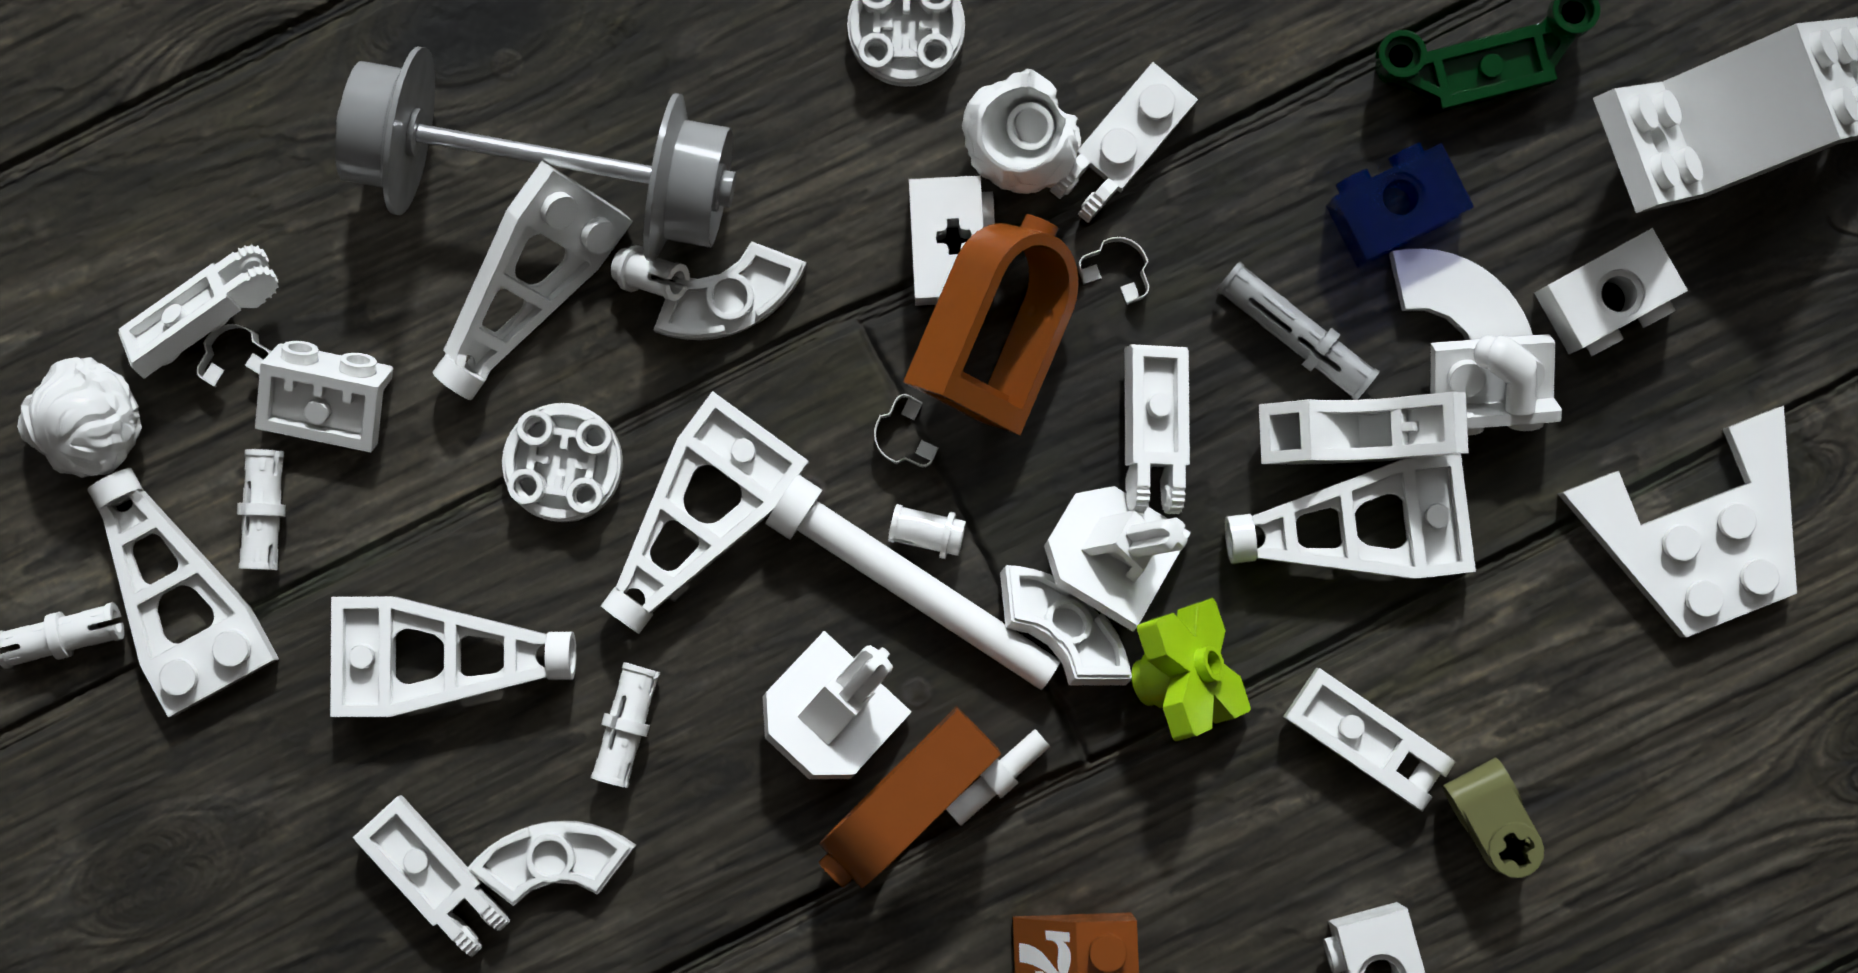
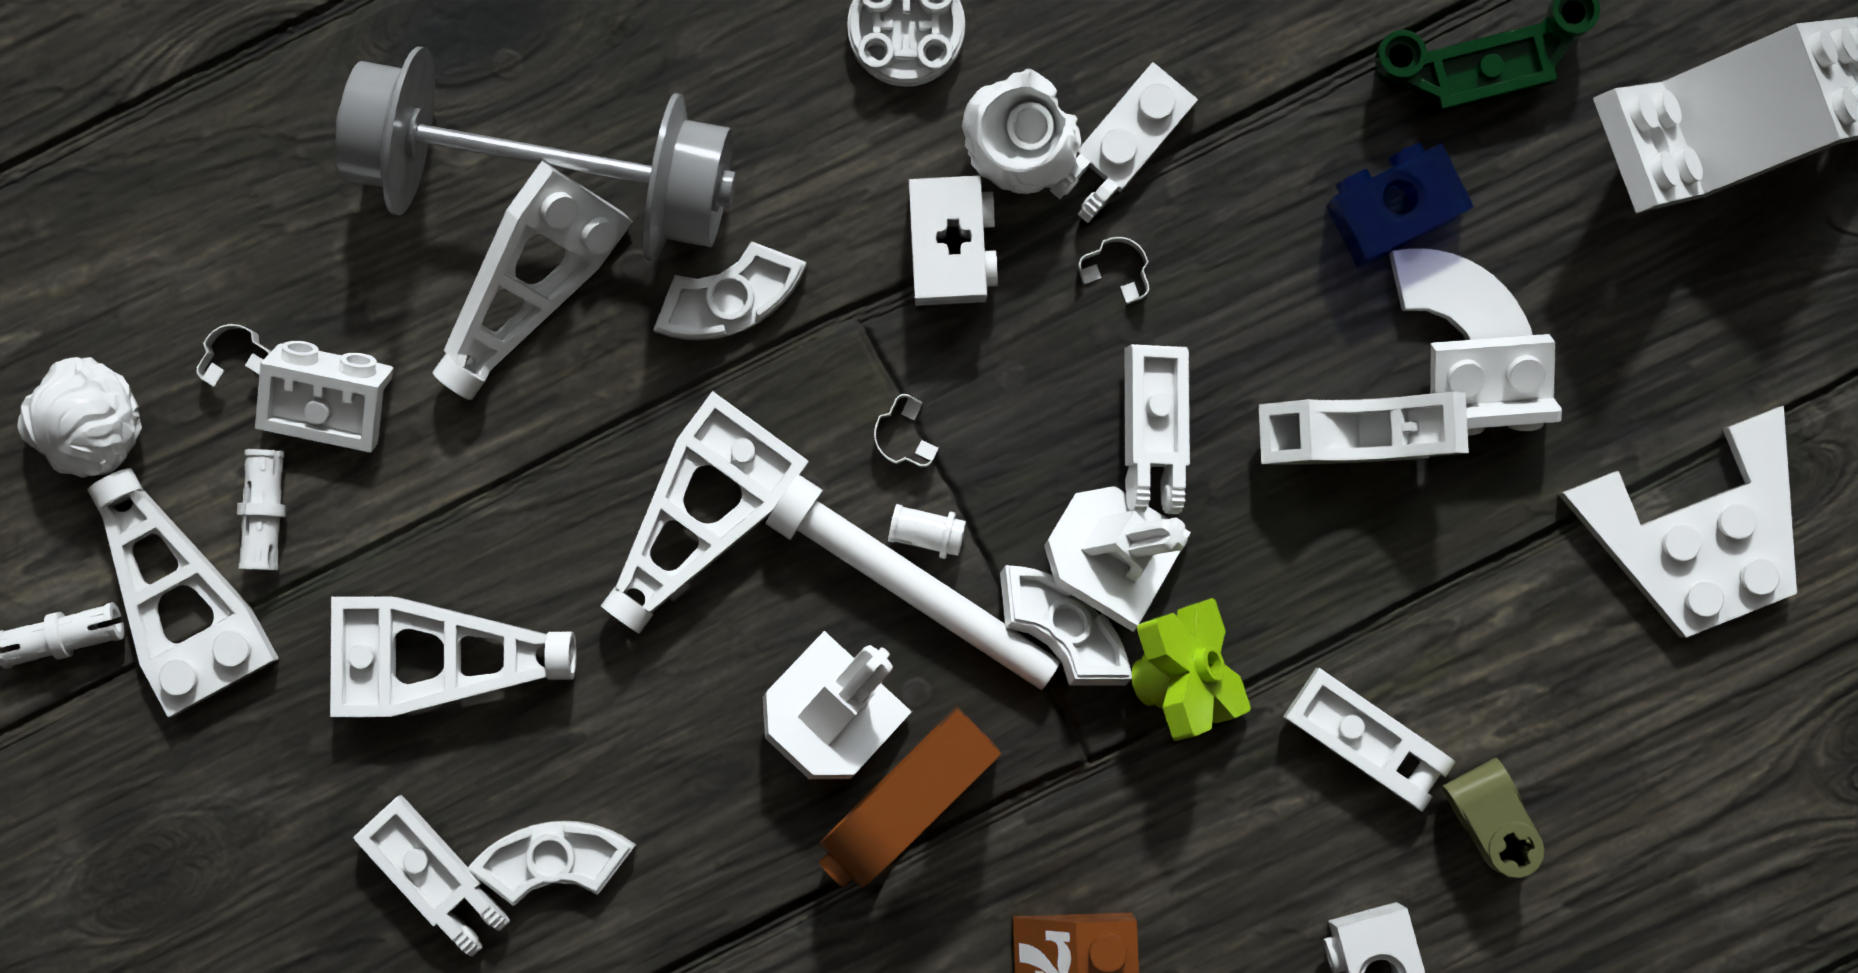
white hinge [118,244,279,379] -> none
white tile [502,403,623,522] -> none
white pin [590,662,661,788] -> none
white pin [611,245,690,302] -> none
dark orange window [903,214,1078,436] -> none
white bar [946,729,1051,826] -> none
light grey pin [1216,261,1380,400] -> none
white plate [1225,454,1476,579] -> none
white arm [1474,335,1537,415] -> none
white brick [1534,228,1688,356] -> none

